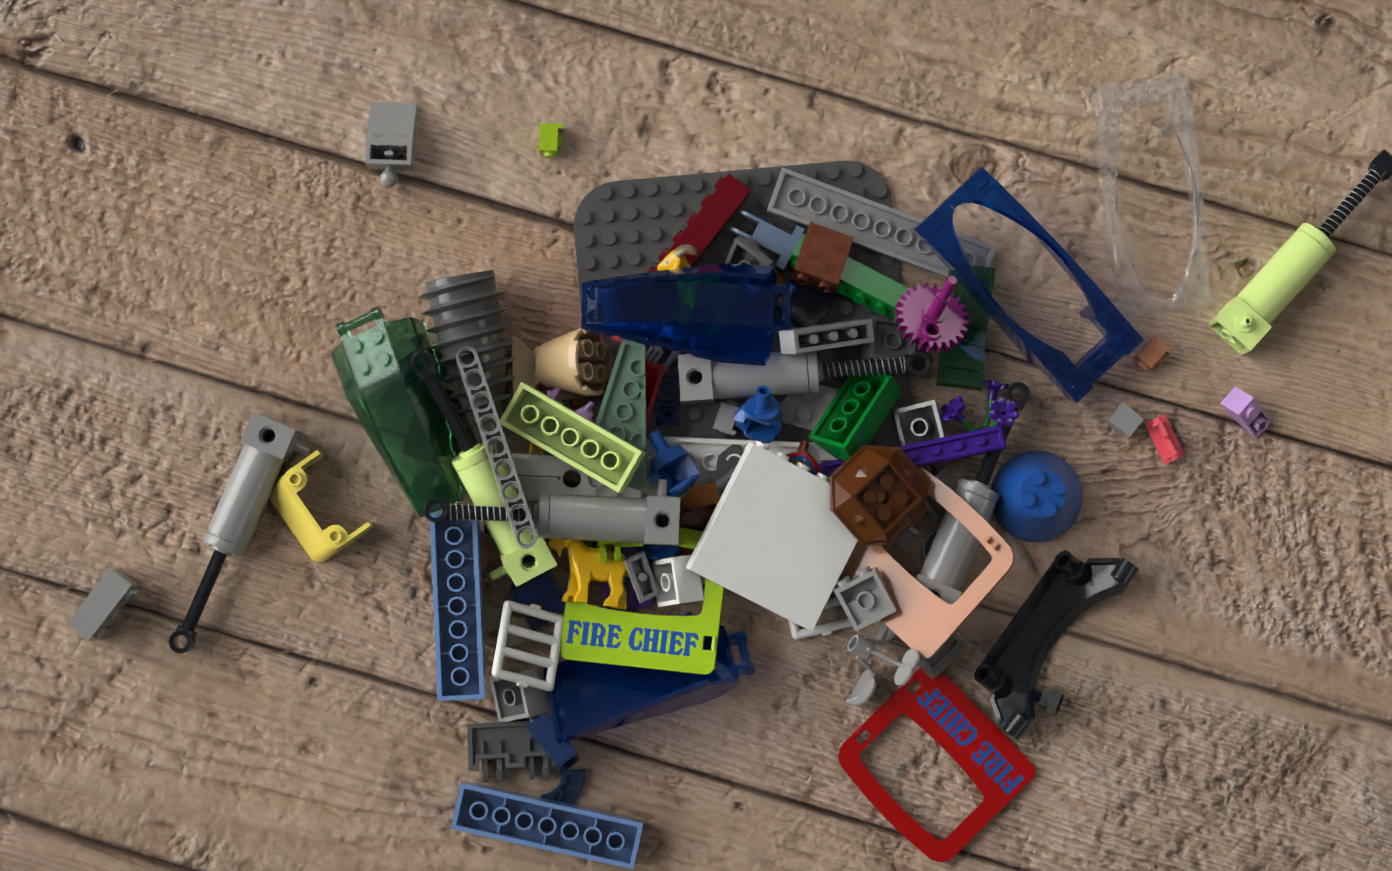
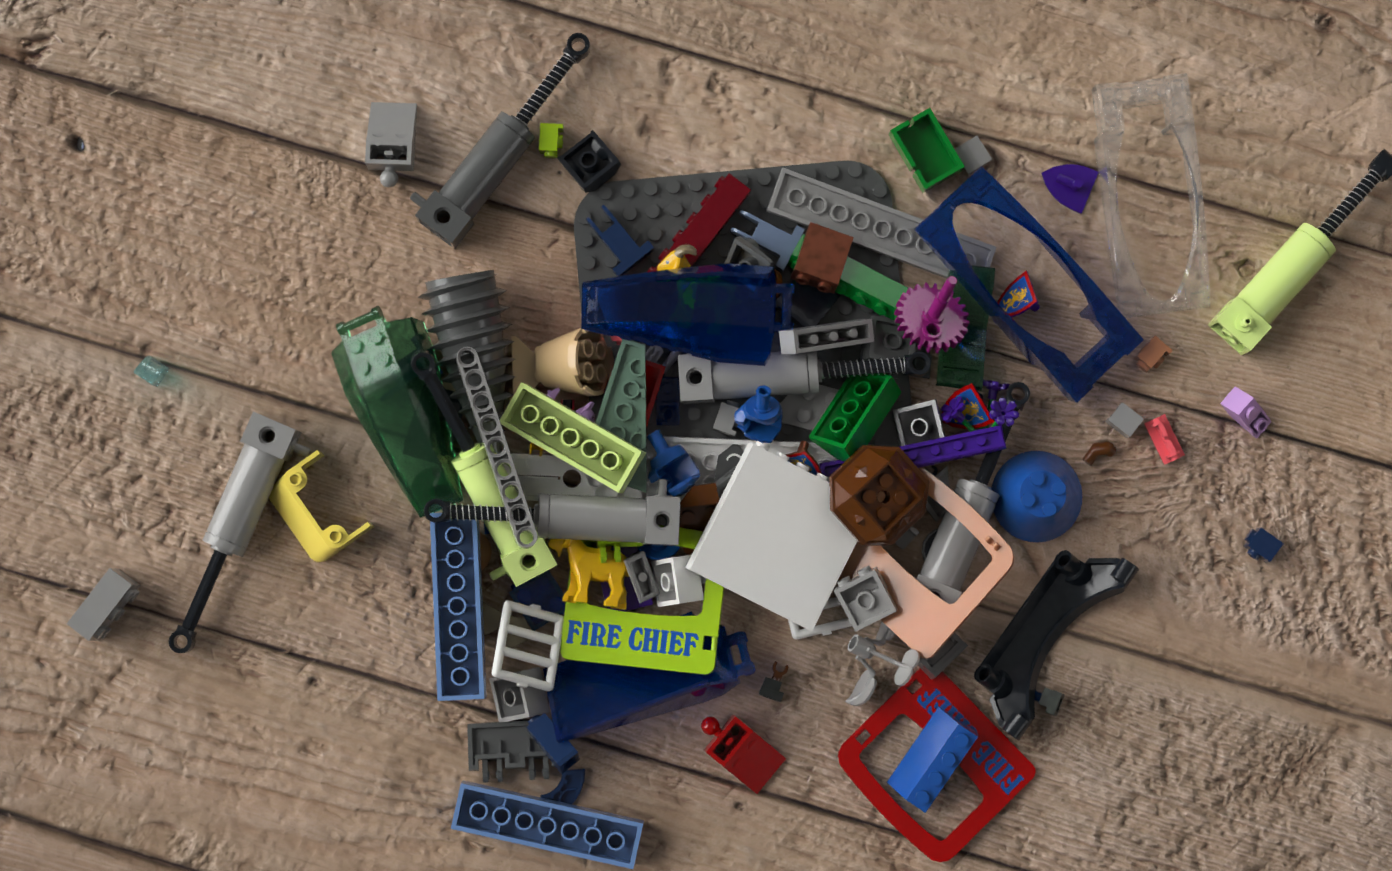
none -> clear light blue brick [133,355,170,387]
none -> dark grey piece [410,33,590,249]
none -> black slope [557,130,621,193]
none -> dark blue piece [586,205,654,279]
none -> red slope [701,715,786,794]
none -> pearl dark grey piece [758,661,789,702]
none -> blue slope [887,706,978,813]
none -> green piece [888,108,965,193]
none -> shield [942,382,995,429]
none -> light grey piece [955,136,992,175]
none -> shield [991,270,1040,319]
none -> dark purple shield [1041,164,1099,214]
none -> reddish brown arm [1082,441,1116,466]
none -> dark blue brick [1243,527,1284,563]

